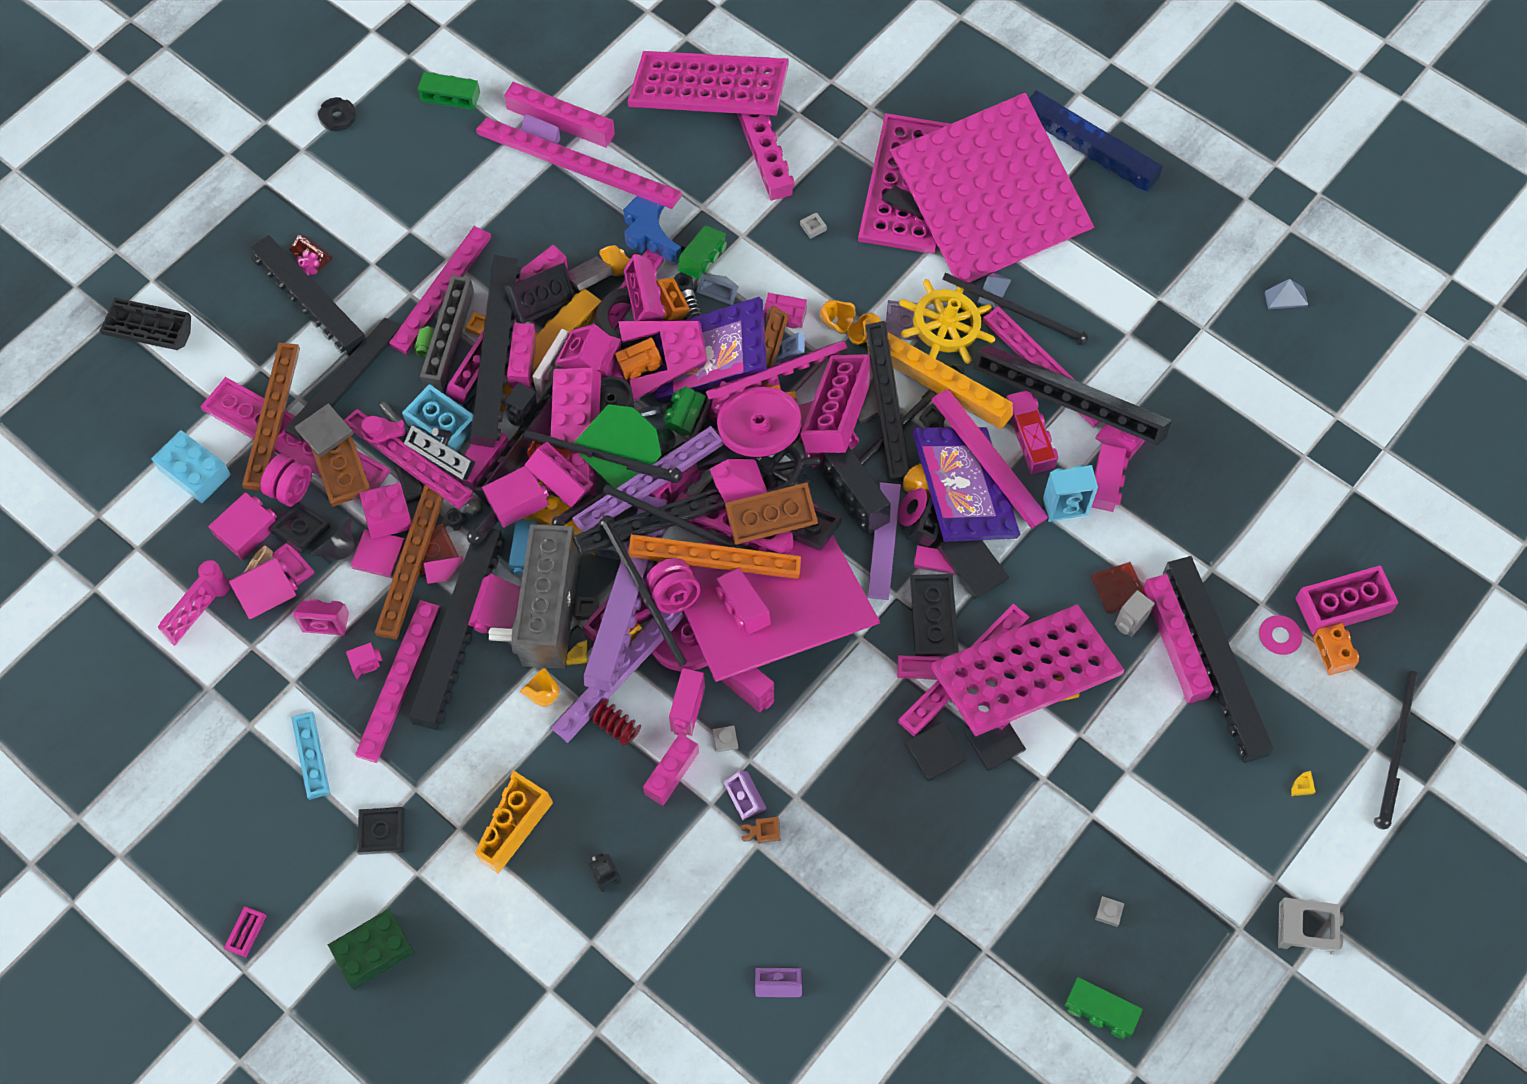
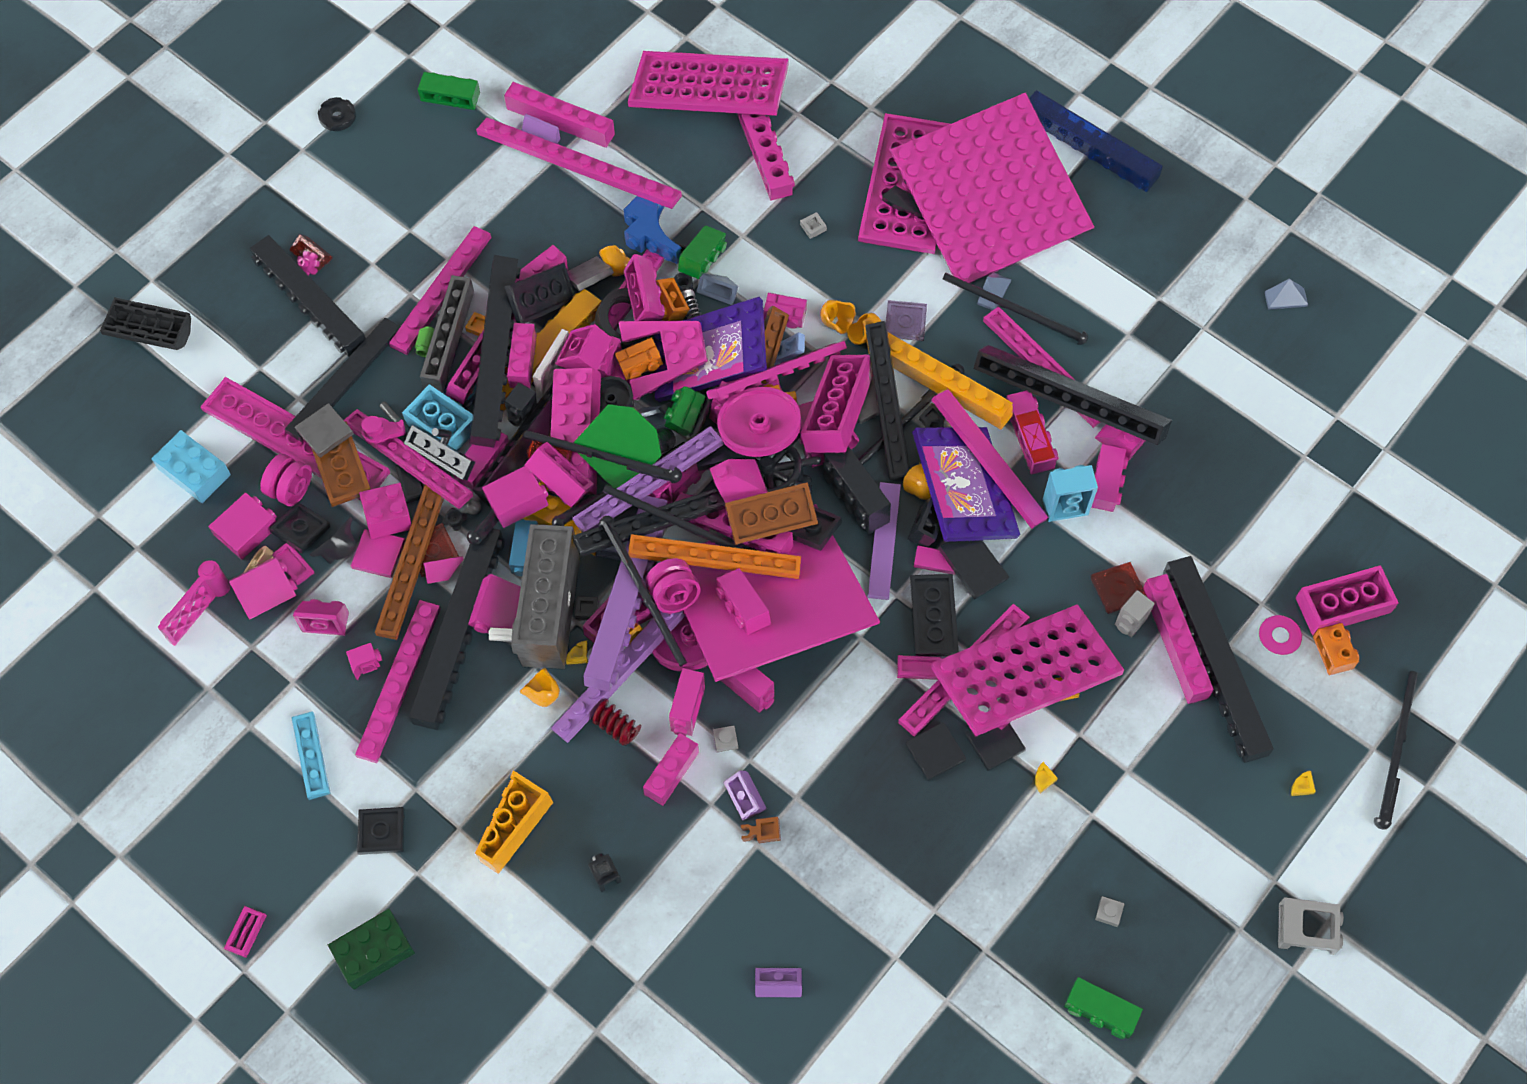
dark orange plate [242,343,300,491] -> none
dark pink piece [898,488,927,526] -> none
yellow piece [899,279,995,364] -> none
none -> yellow tile [1035,762,1058,794]

